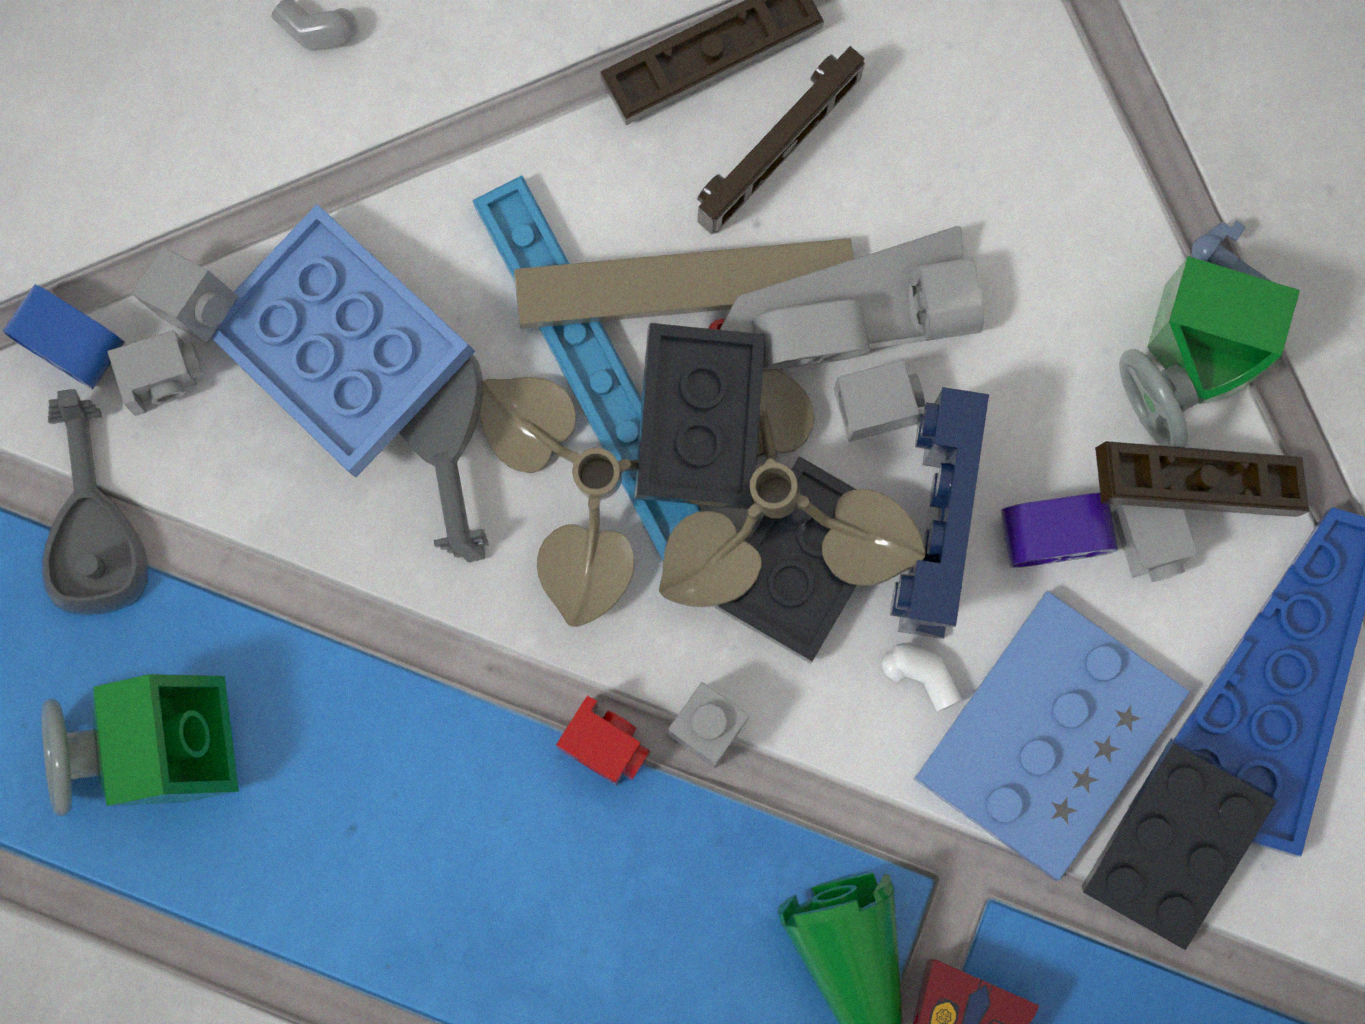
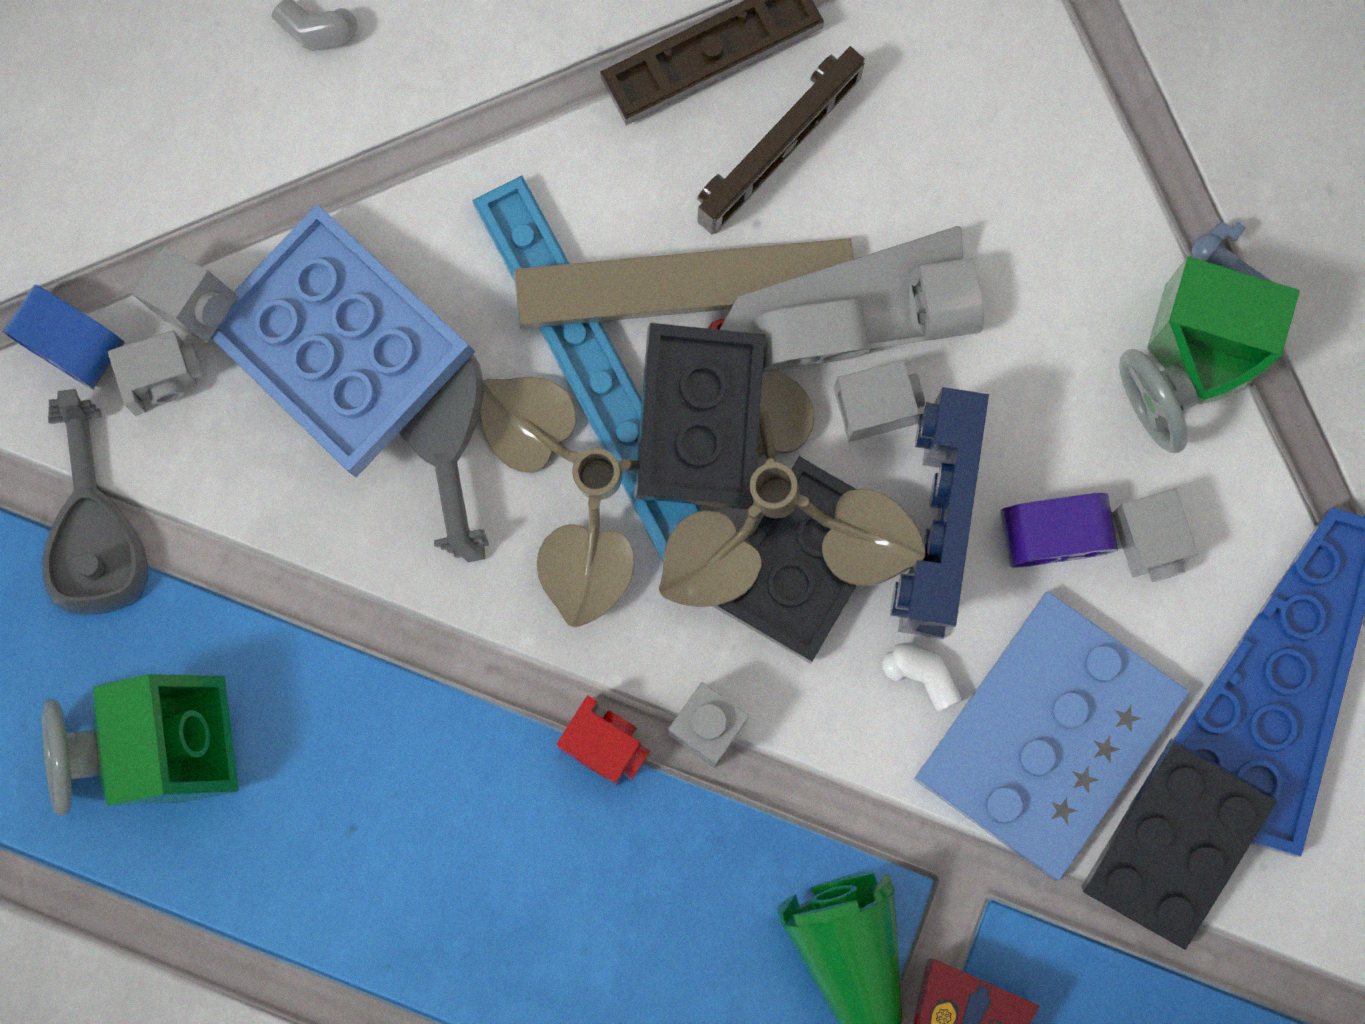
dark brown plate [1095,441,1309,517] -> none

